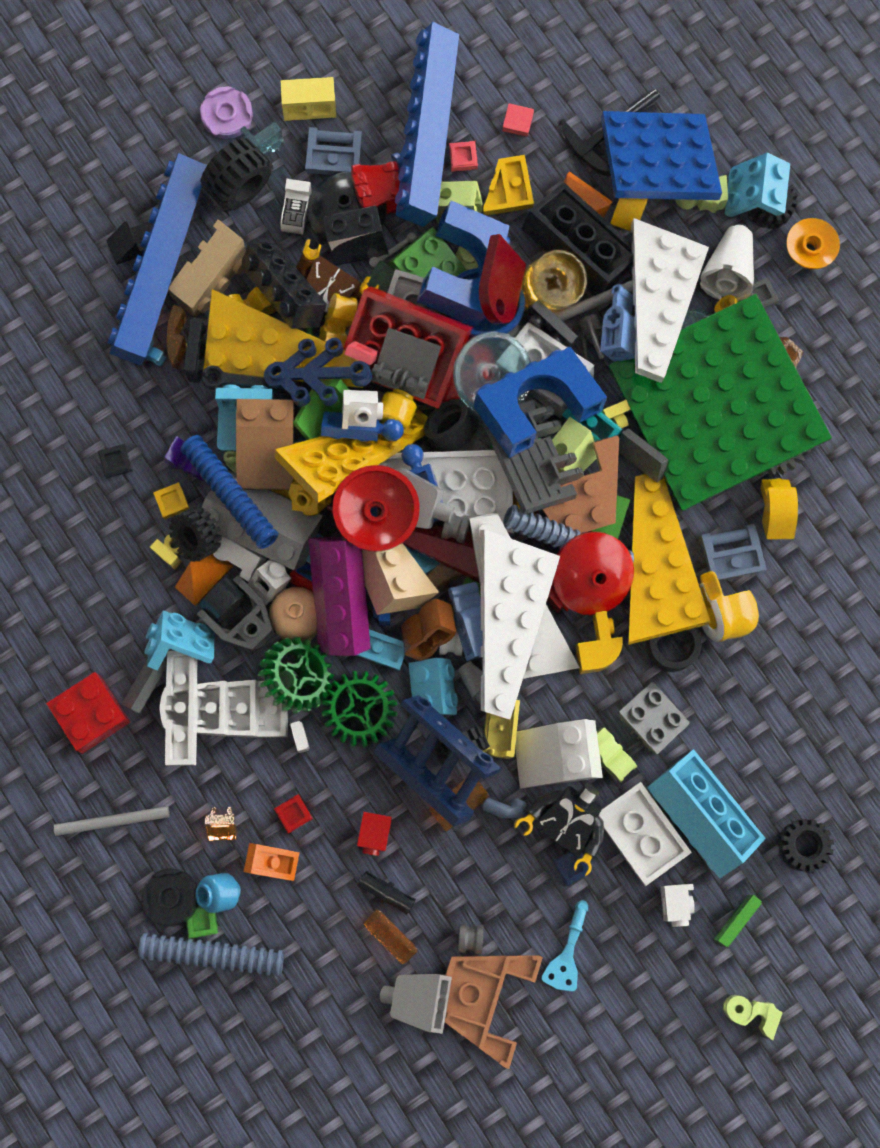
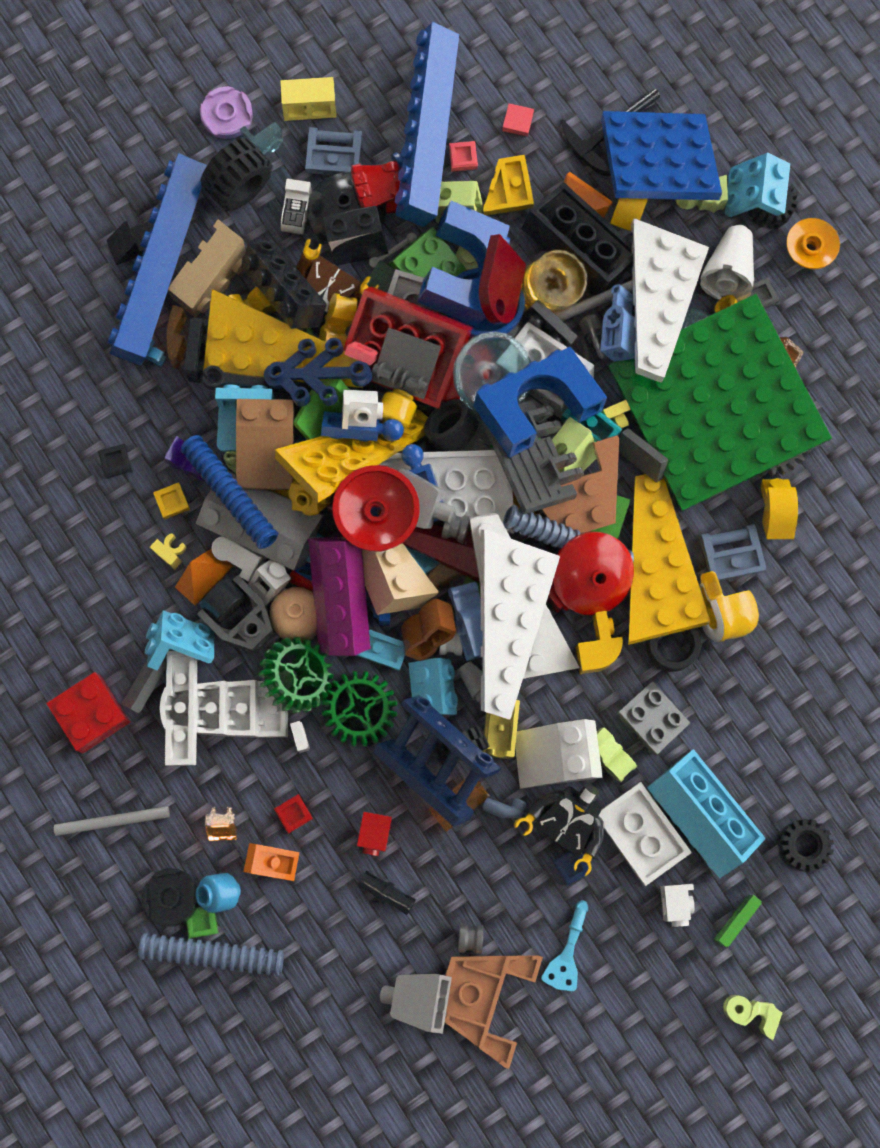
black tyre [169,506,222,562] -> none
clear orange slope [364,909,418,964] -> none

